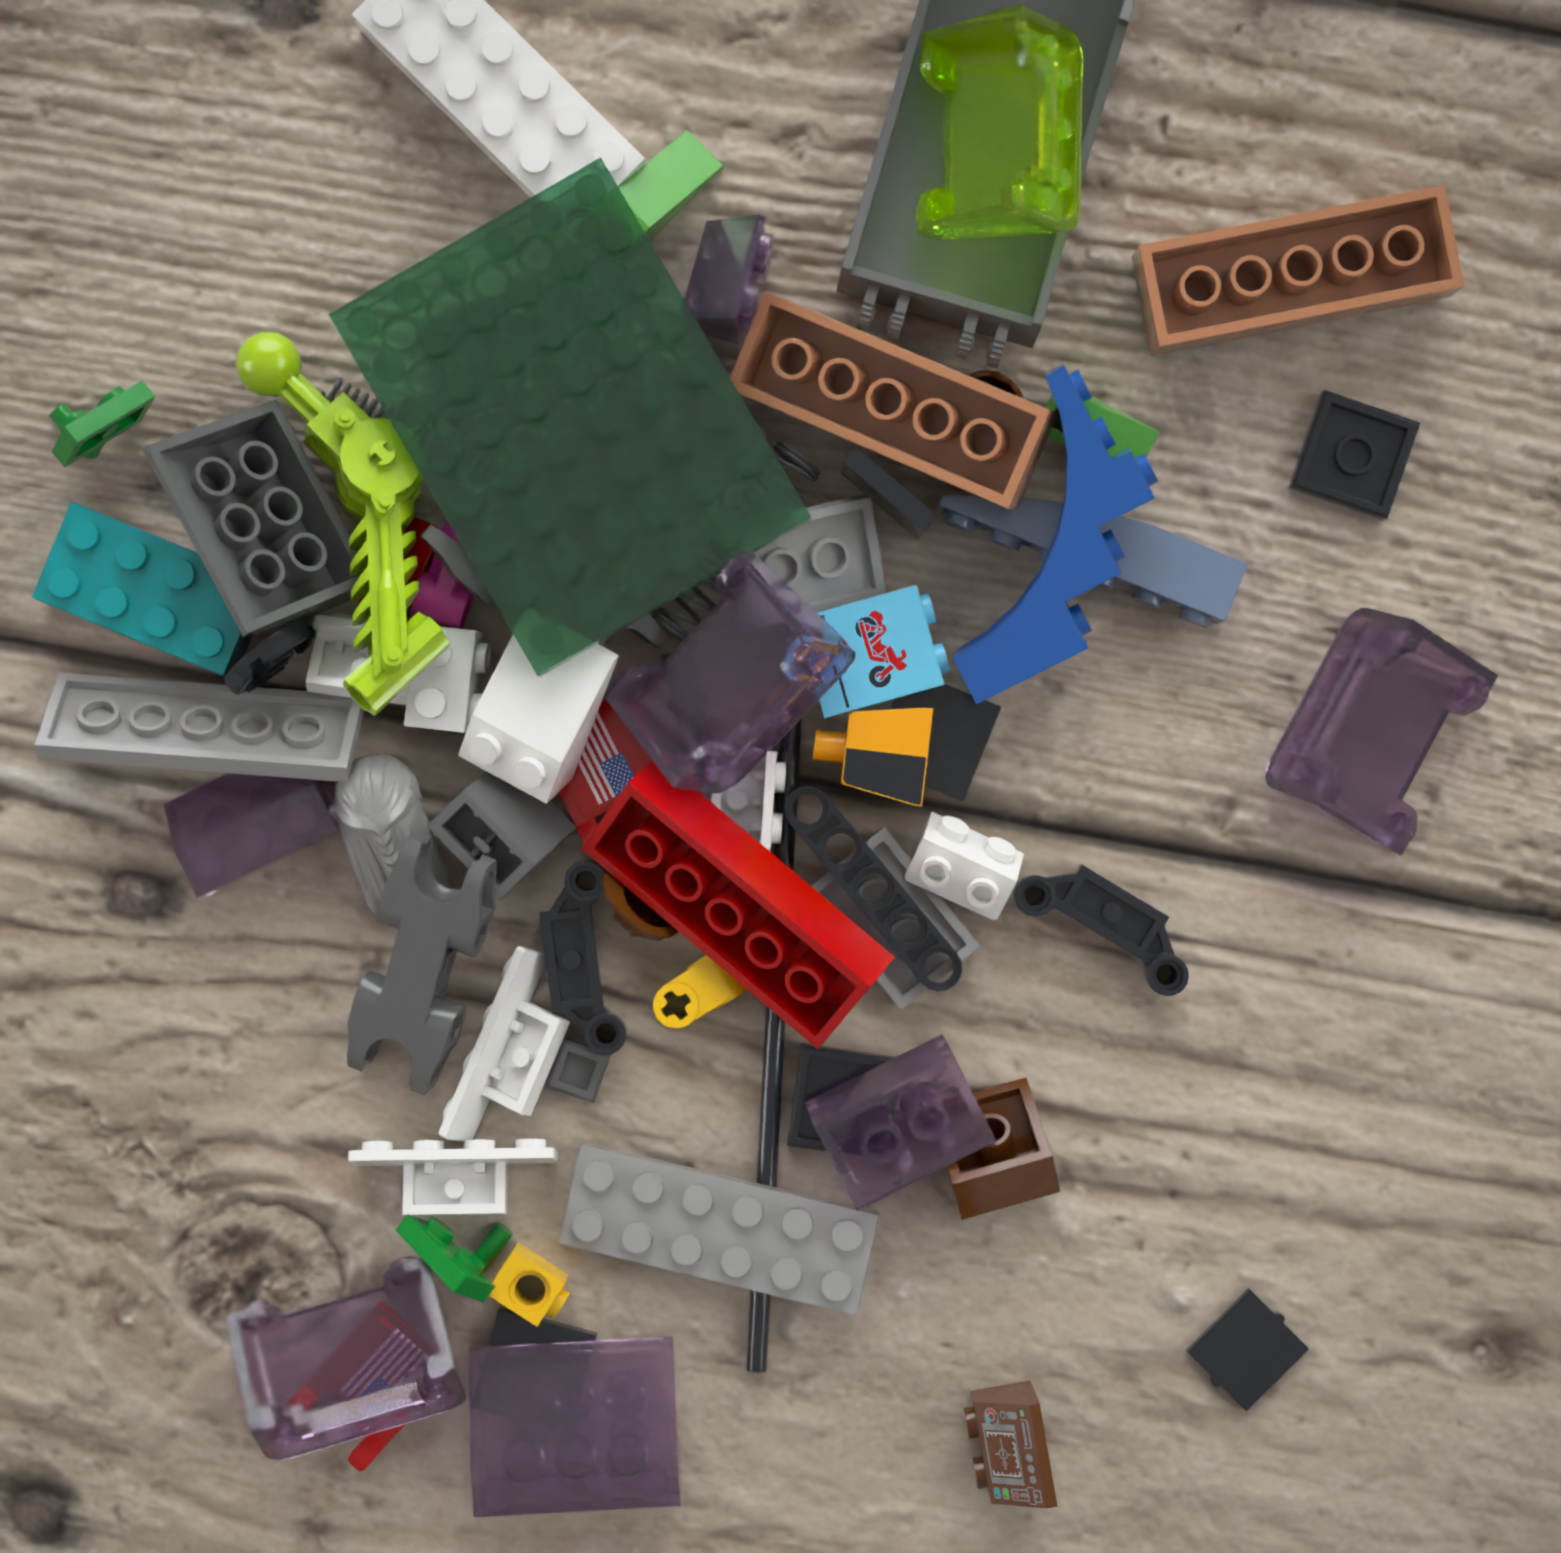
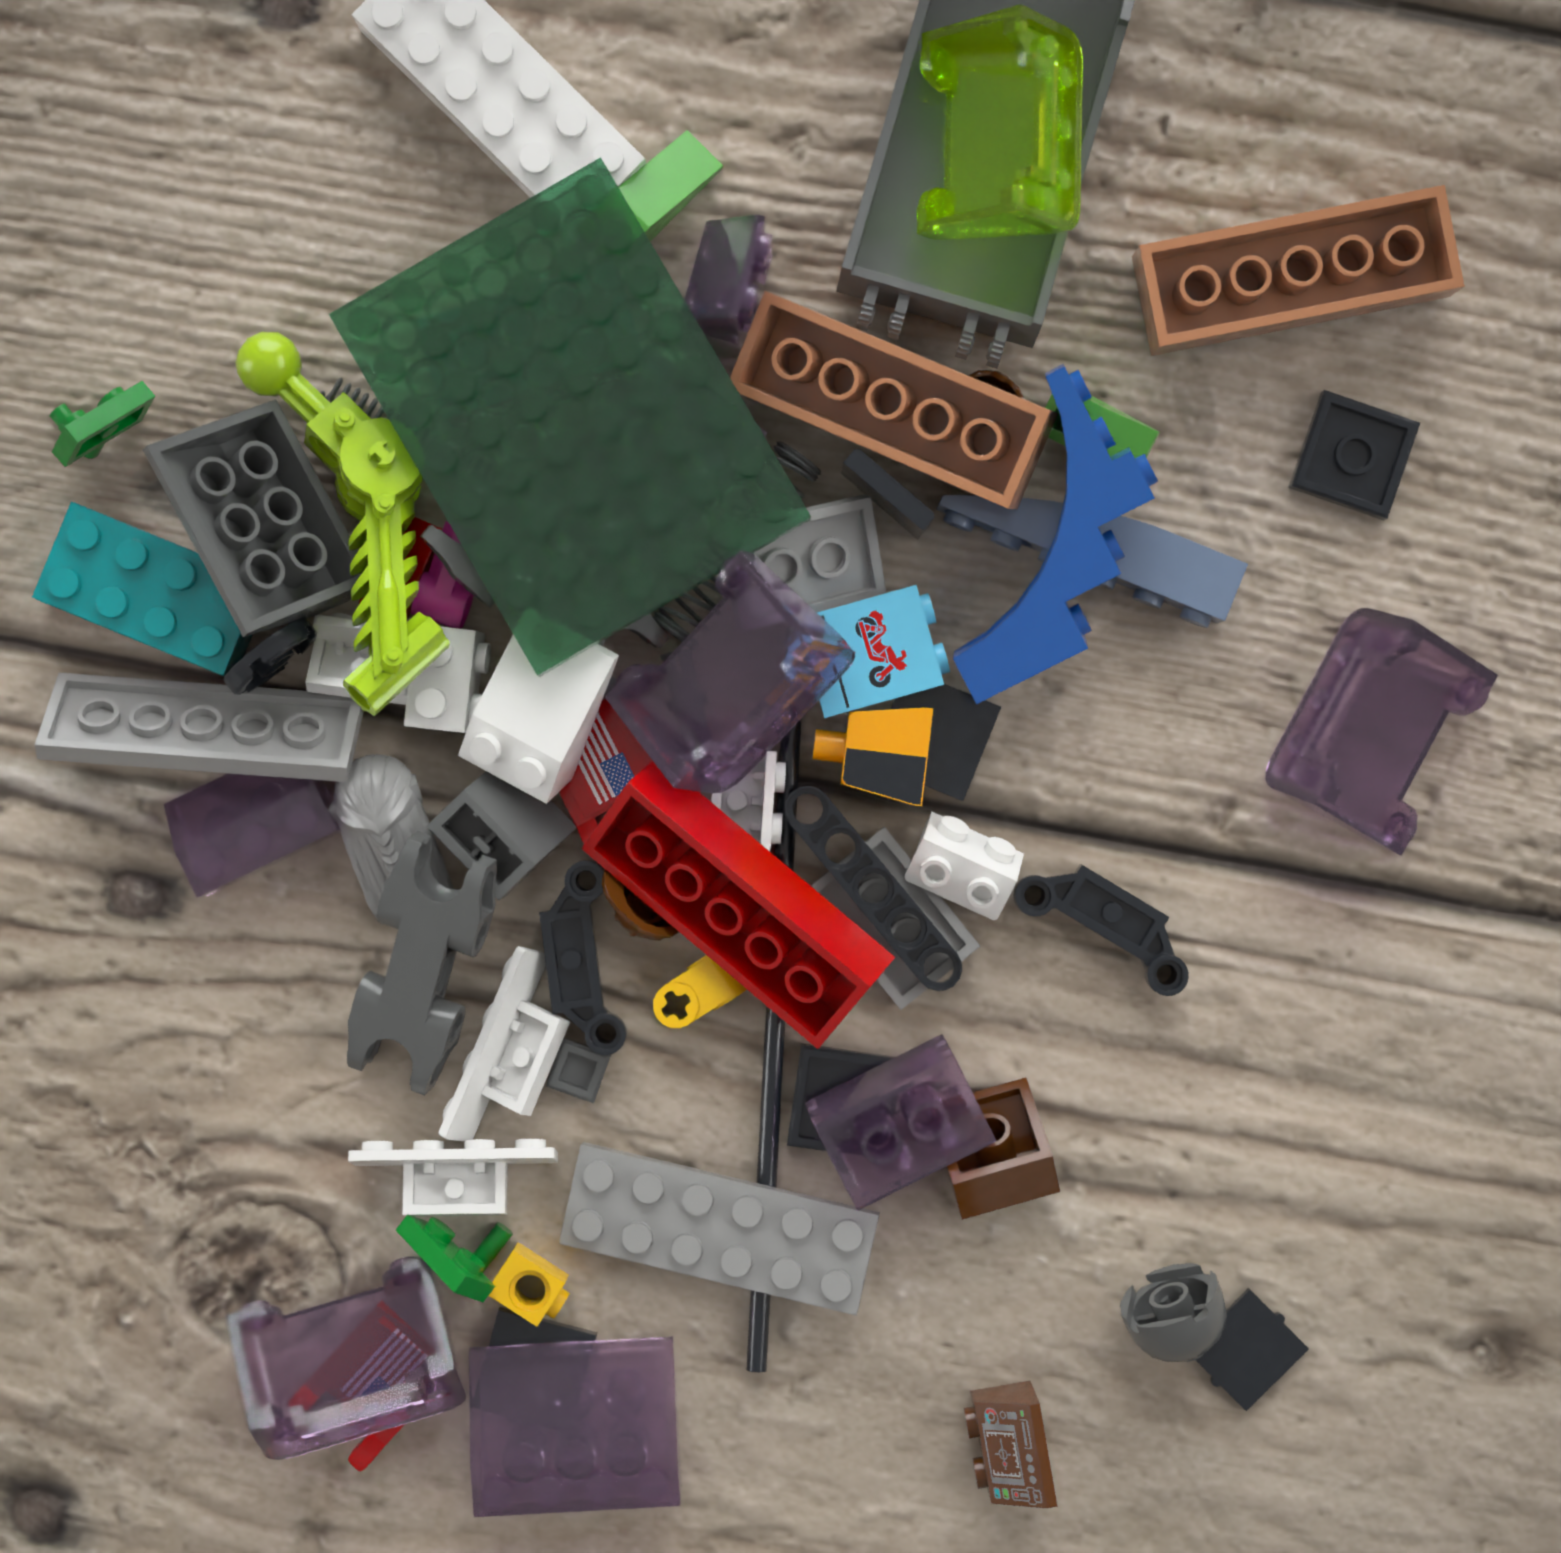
none -> dark grey cylinder [1120,1263,1227,1362]

